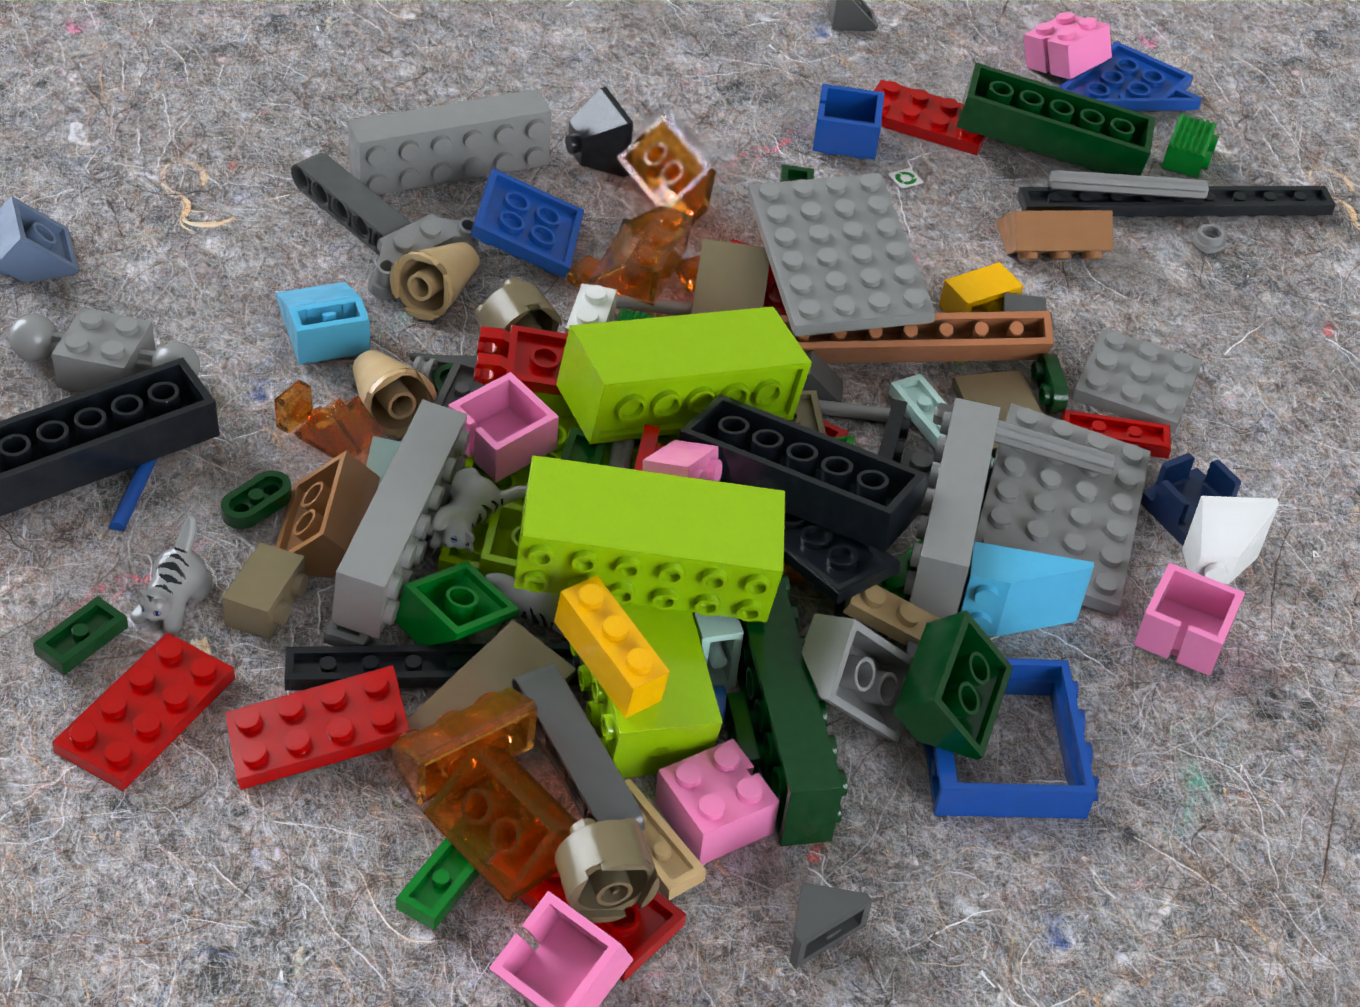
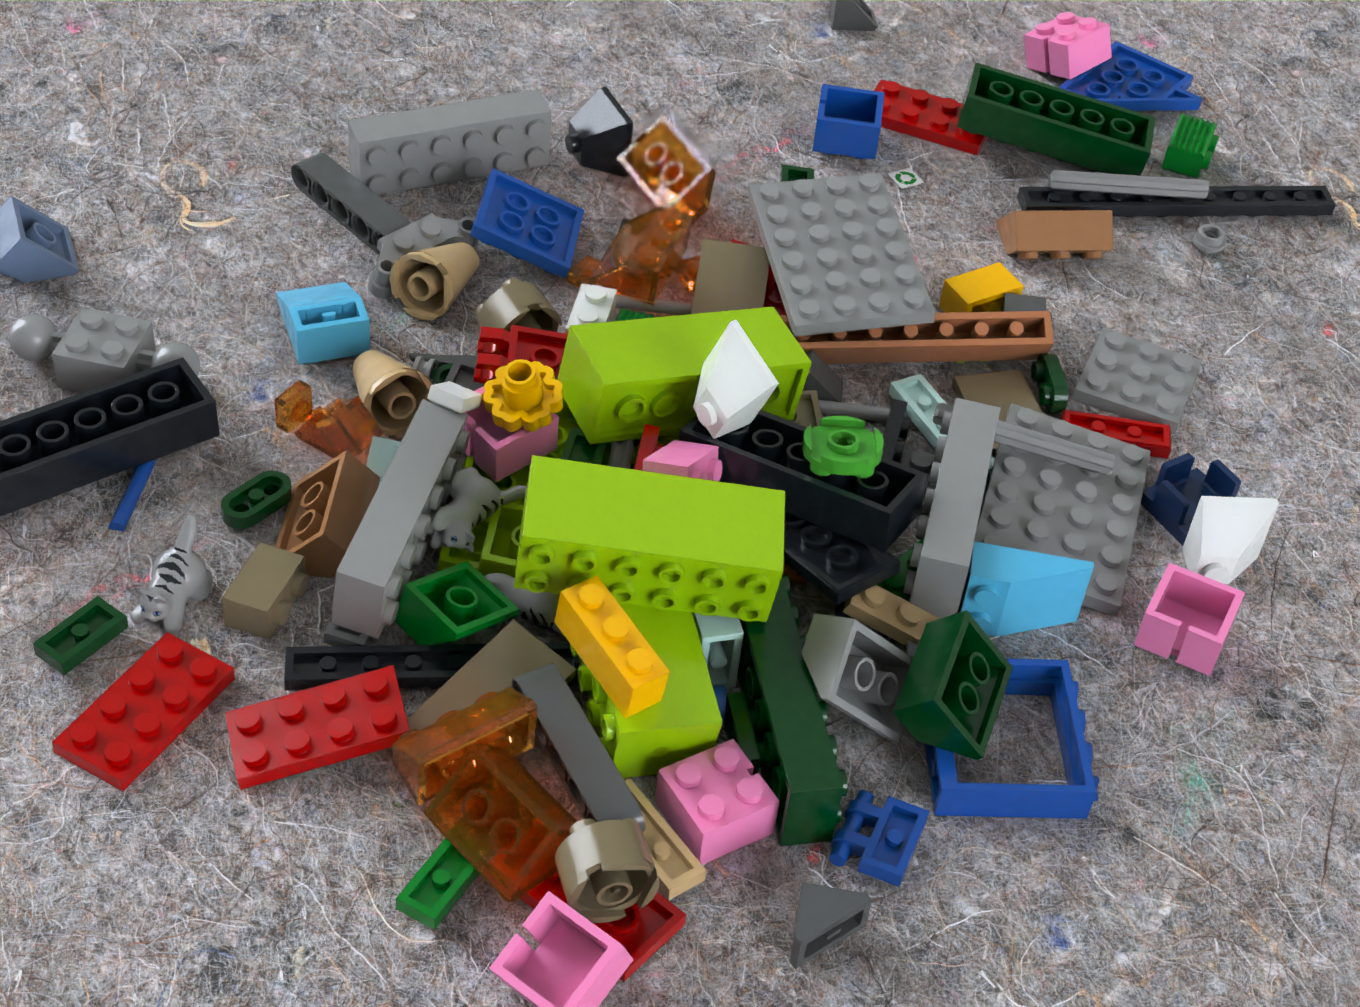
none -> white tile [427,381,483,413]
none -> yellow plant [483,359,564,432]
none -> white slope [693,320,779,439]
none -> bright green plate [802,416,884,478]
none -> blue plate [829,790,930,887]

